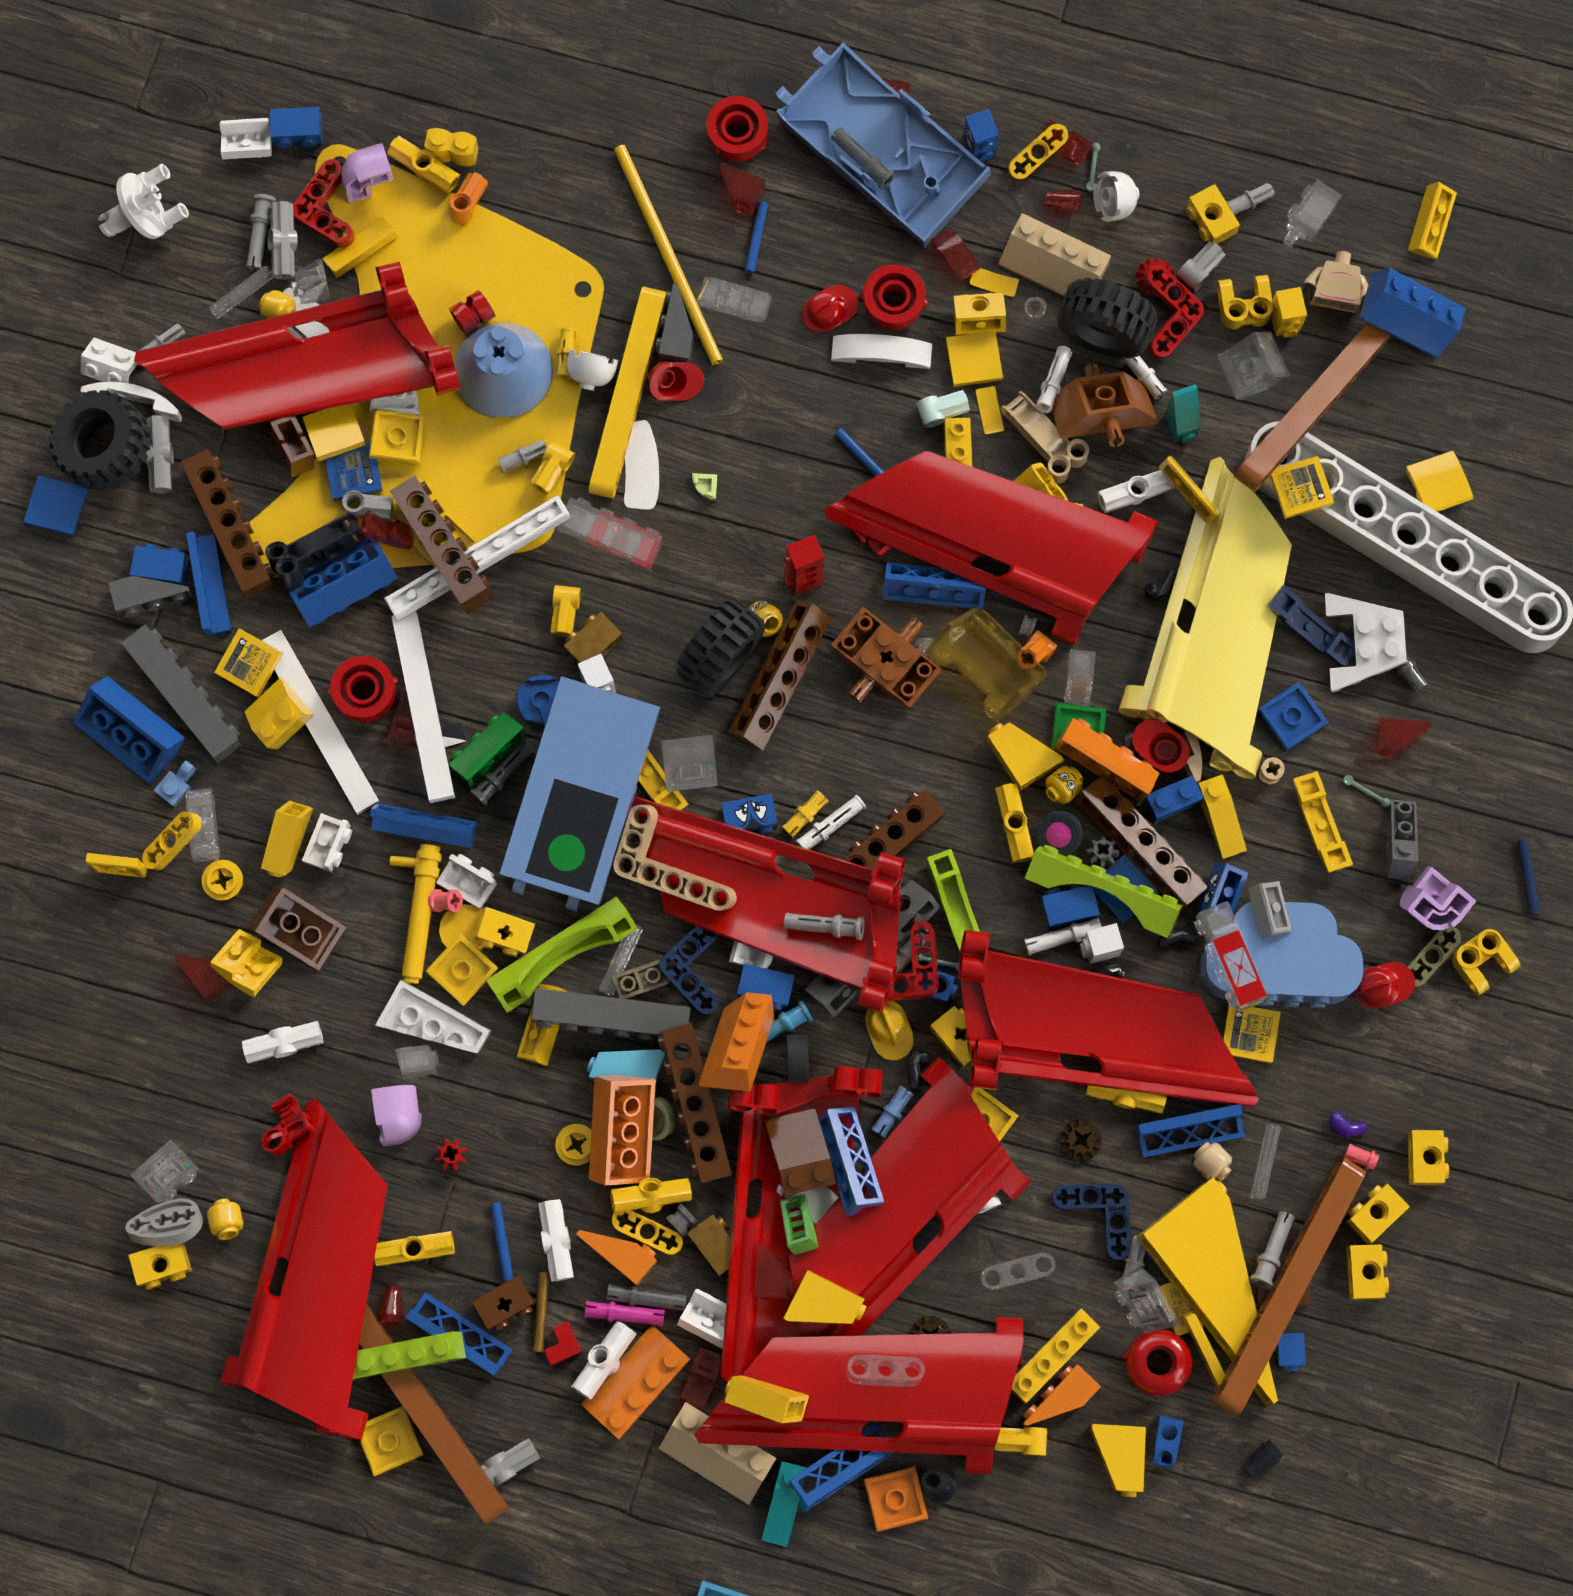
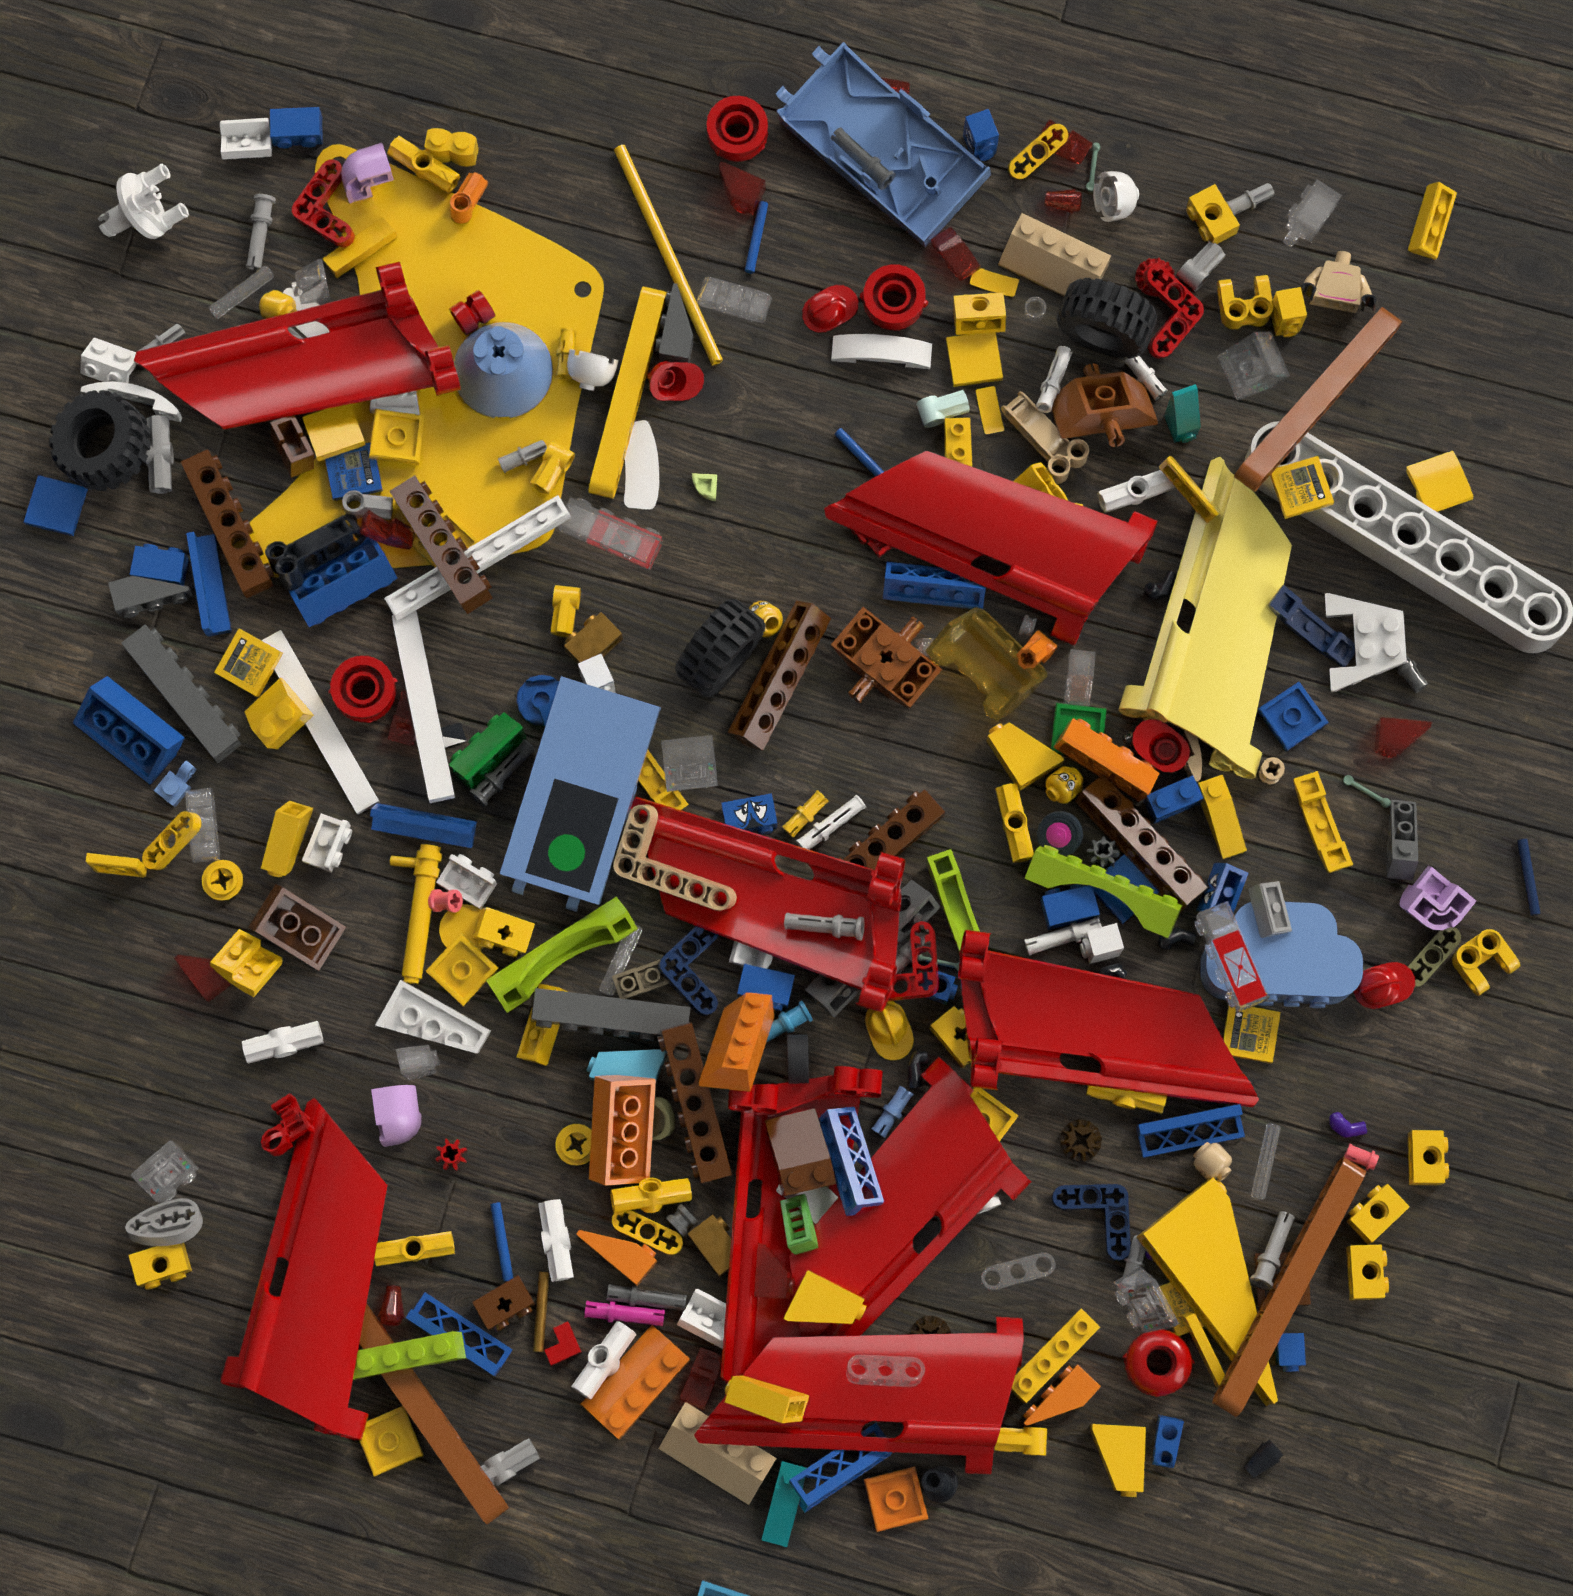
yellow head [207,1199,243,1240] -> none
light grey piece [267,201,297,279] -> none
red brick [783,534,825,596] -> none
blue slope [1359,268,1466,358] -> none

